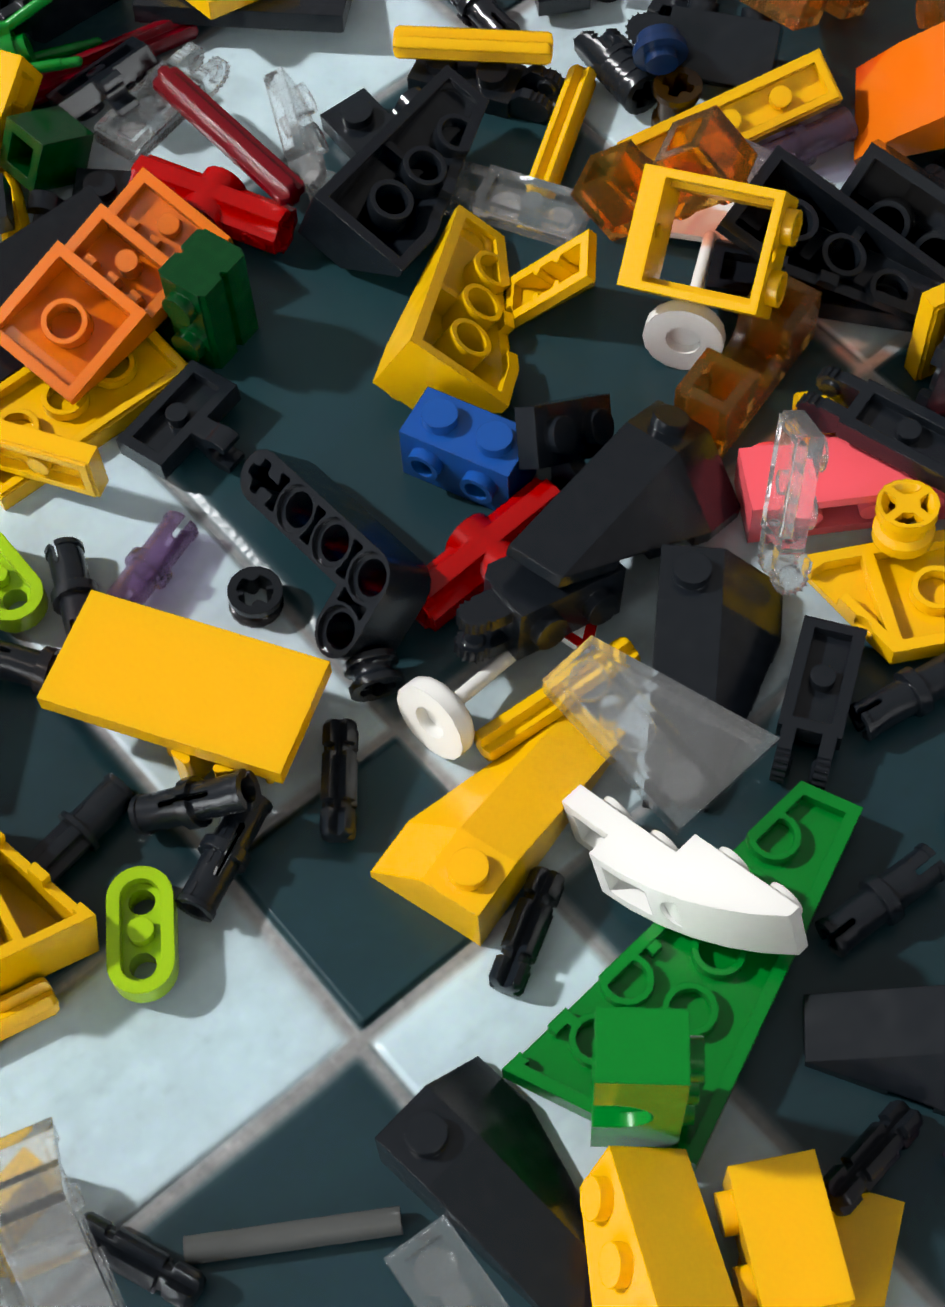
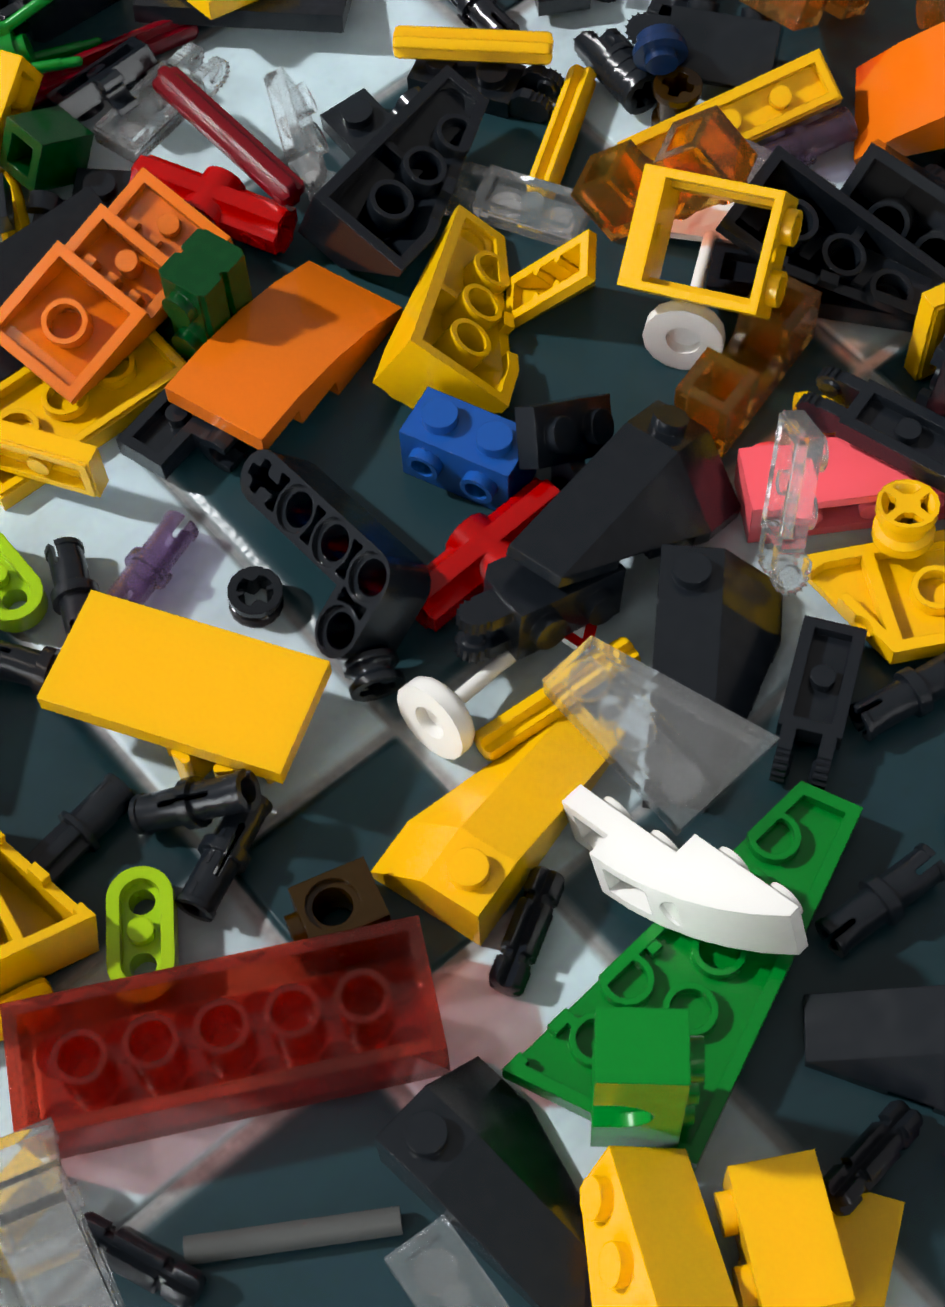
black axle [320,718,359,843] -> none
none -> clear red brick [0,915,451,1163]
none -> orange slope [164,260,403,450]
none -> dark brown brick [283,856,394,971]

